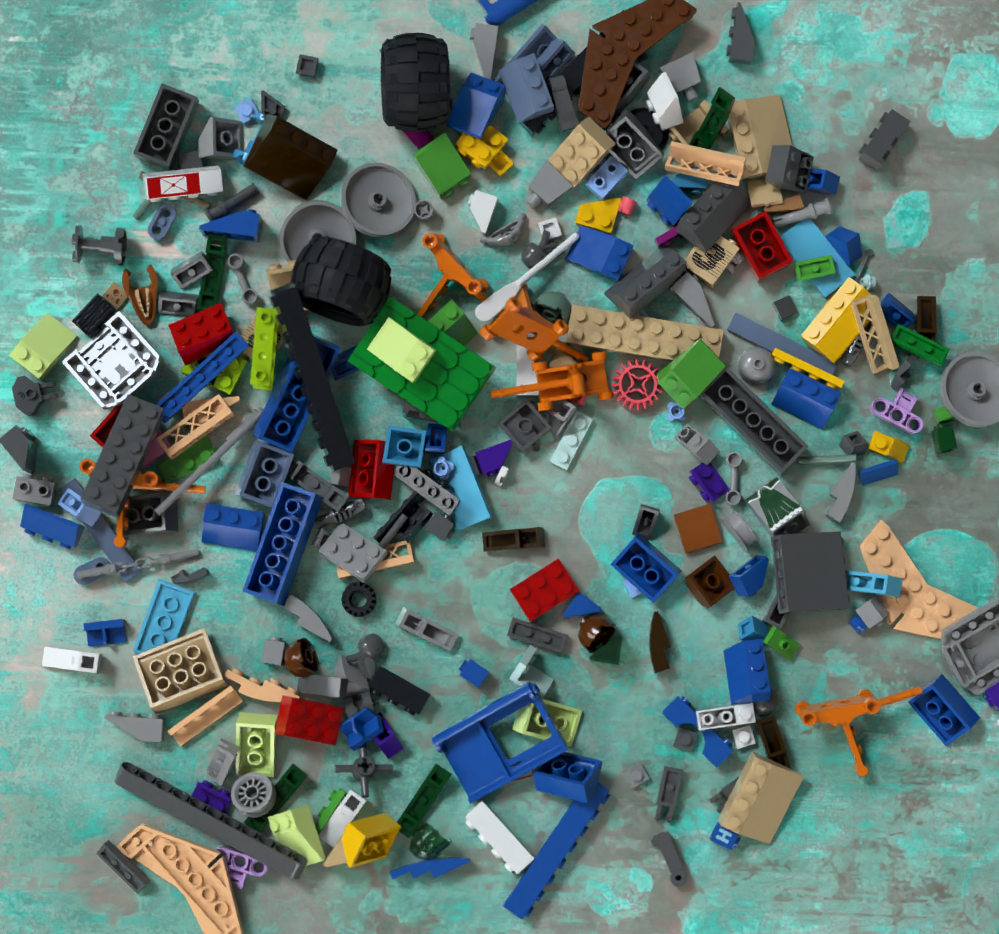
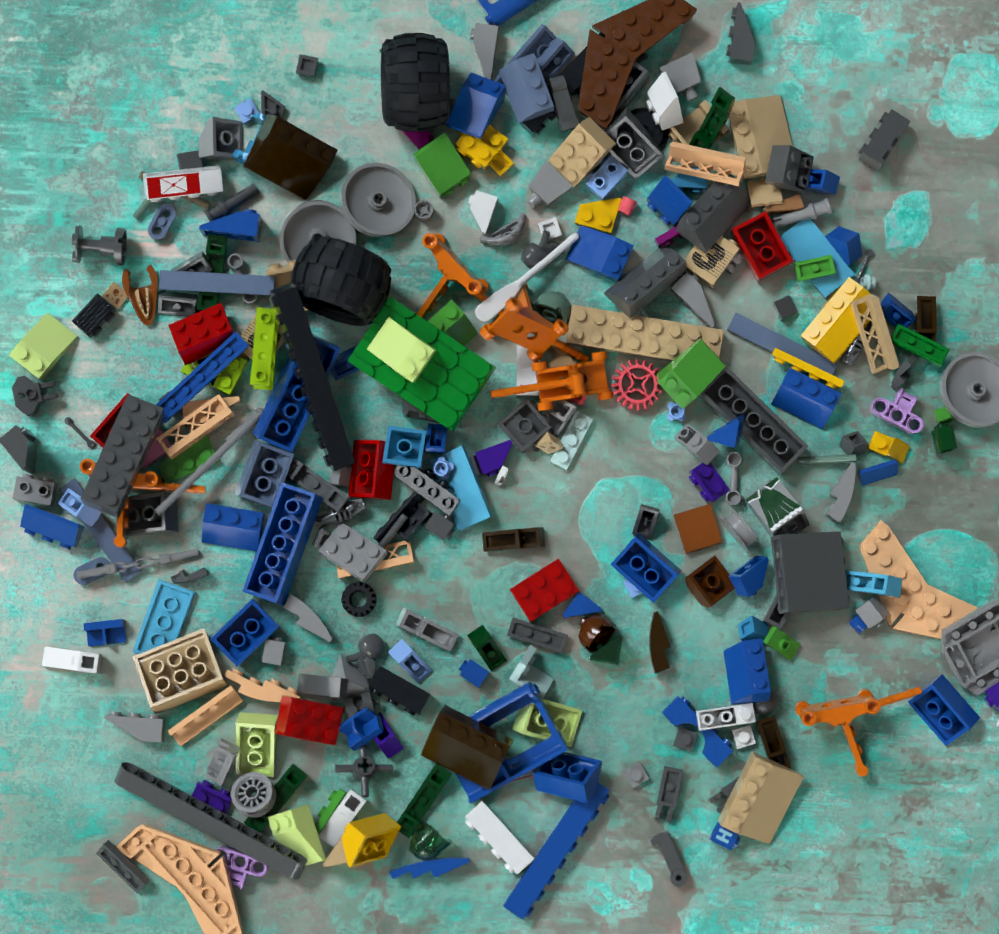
wedge [62,311,162,410] -> none
dark grey brick [133,83,199,171] -> none
reddish brown cylinder [283,638,319,678] -> none
light grey cylinder [737,347,776,385] -> none
none -> dark grey hinge [64,417,95,448]
none -> sand blue tile [159,270,275,296]
none -> blue slope [210,598,279,667]
none -> light blue slope [388,639,432,684]
none -> dark brown slope [421,705,514,790]
none -> dark green slope [467,625,507,671]
none -> tan slope [534,431,563,454]
none -> blue slope [706,414,745,448]

